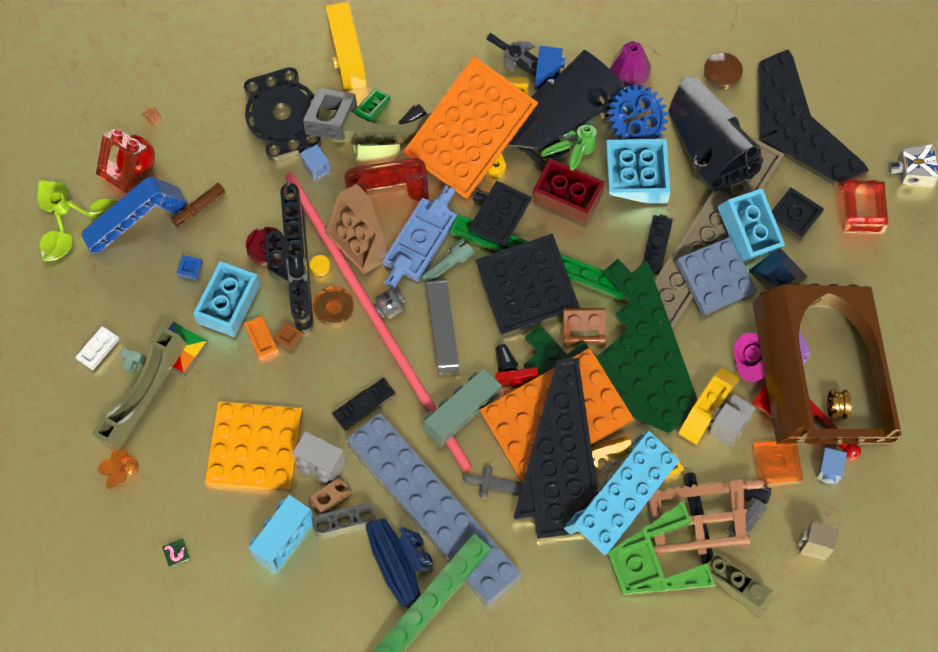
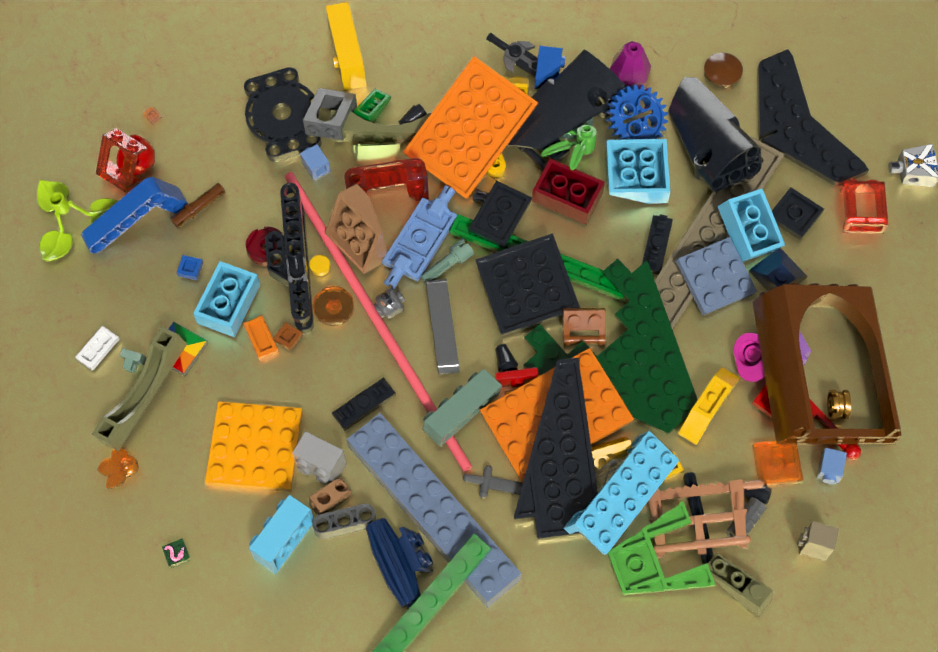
light grey brick [709,394,756,448] -> none

